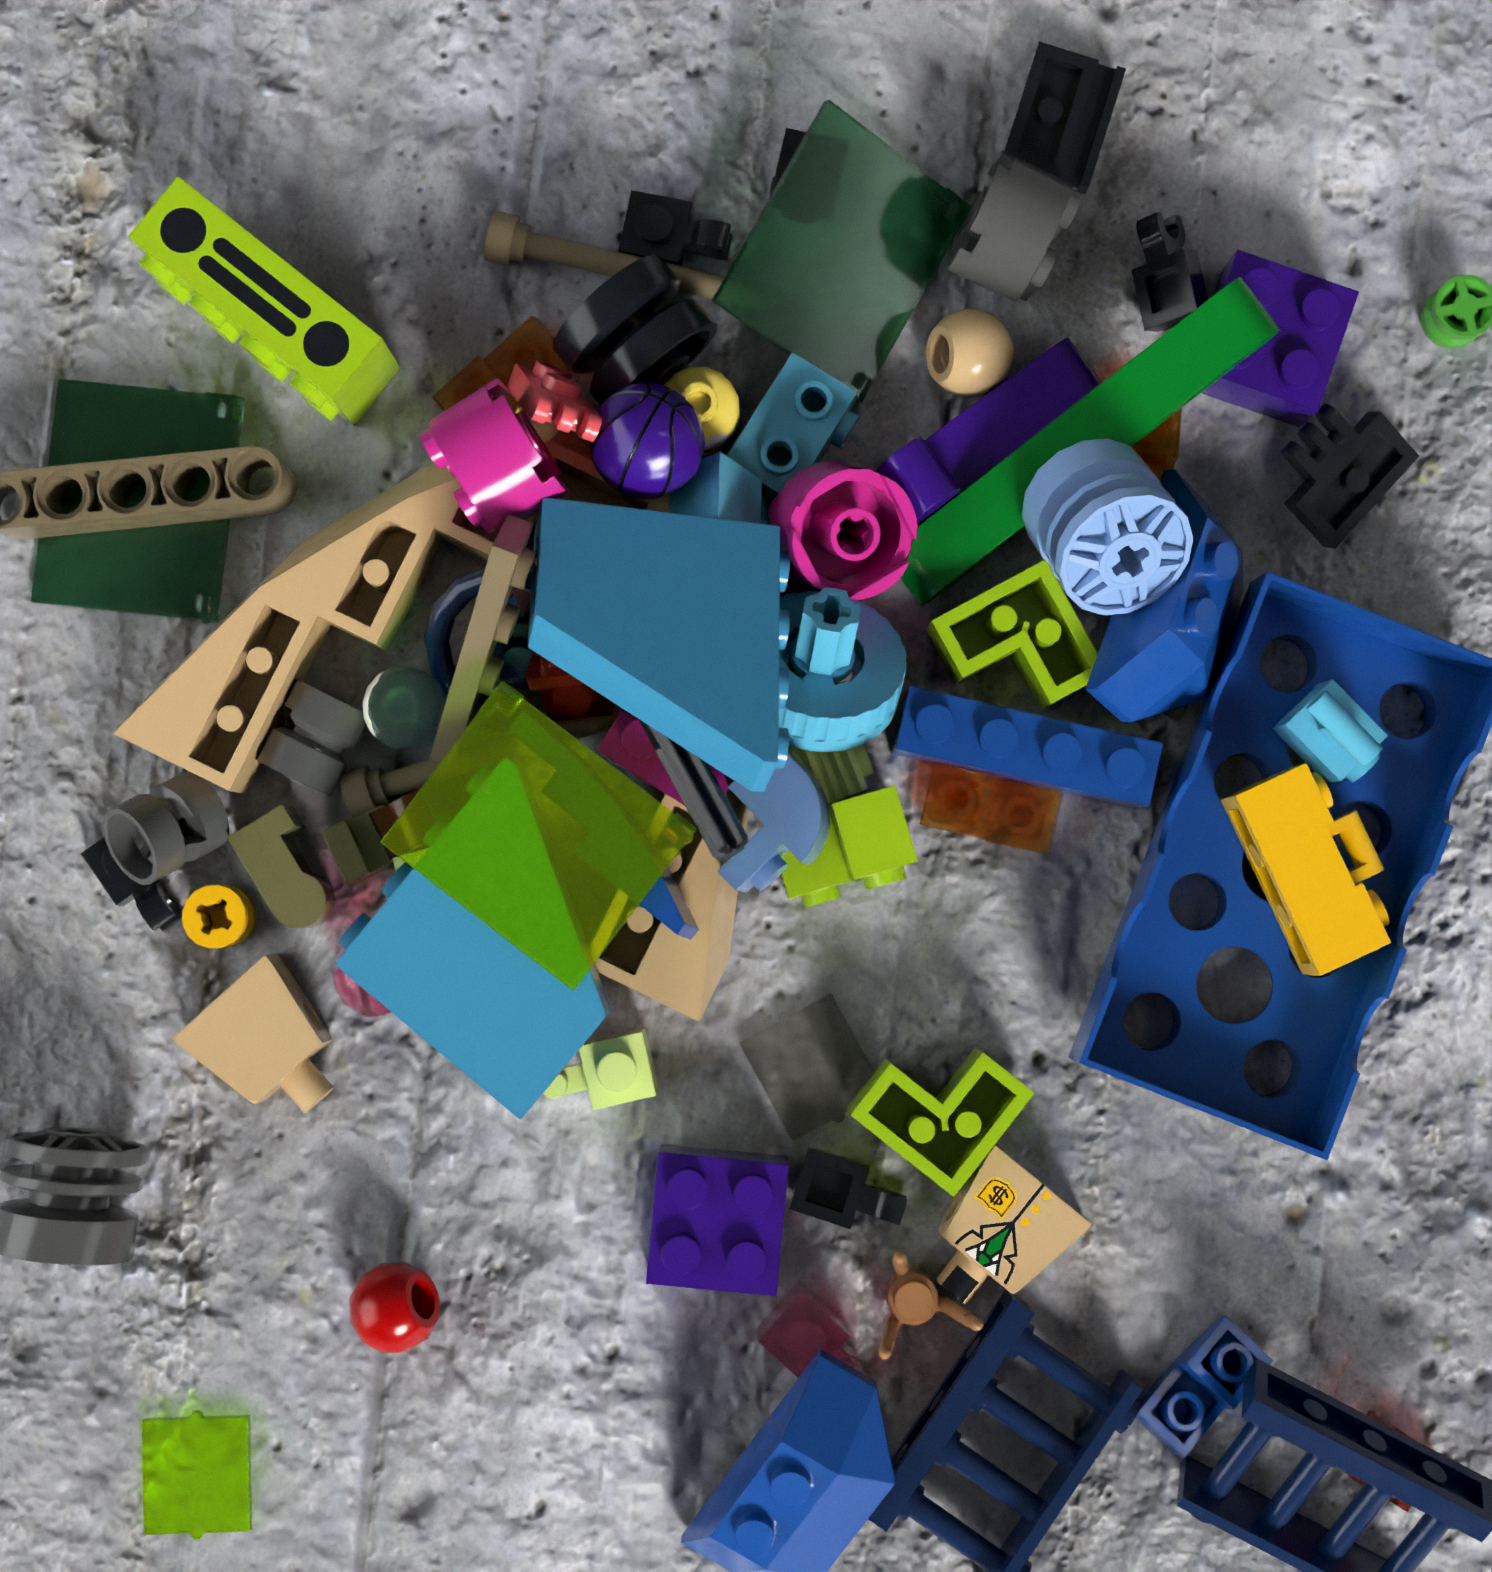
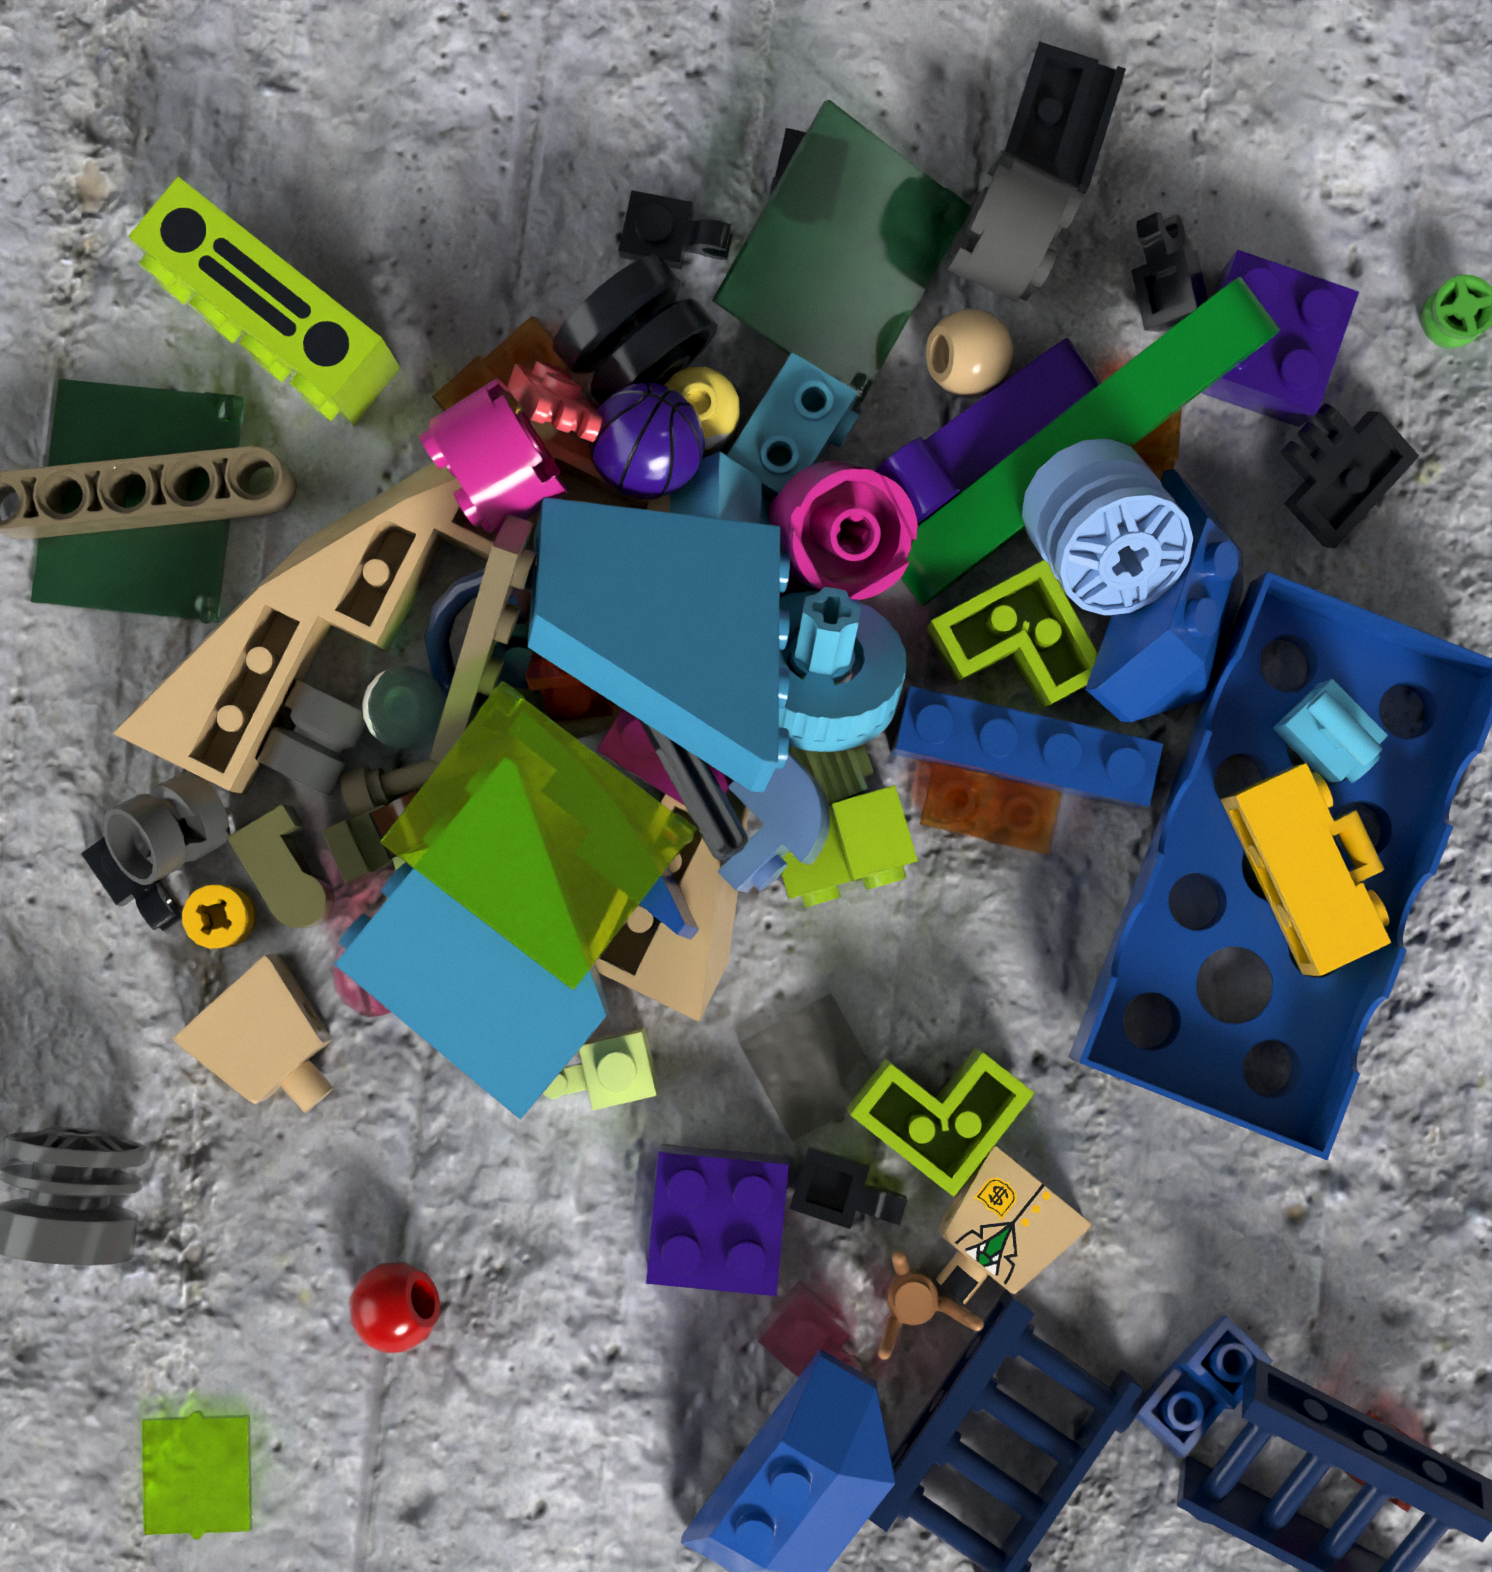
dark tan piece [484,210,784,313] -> none

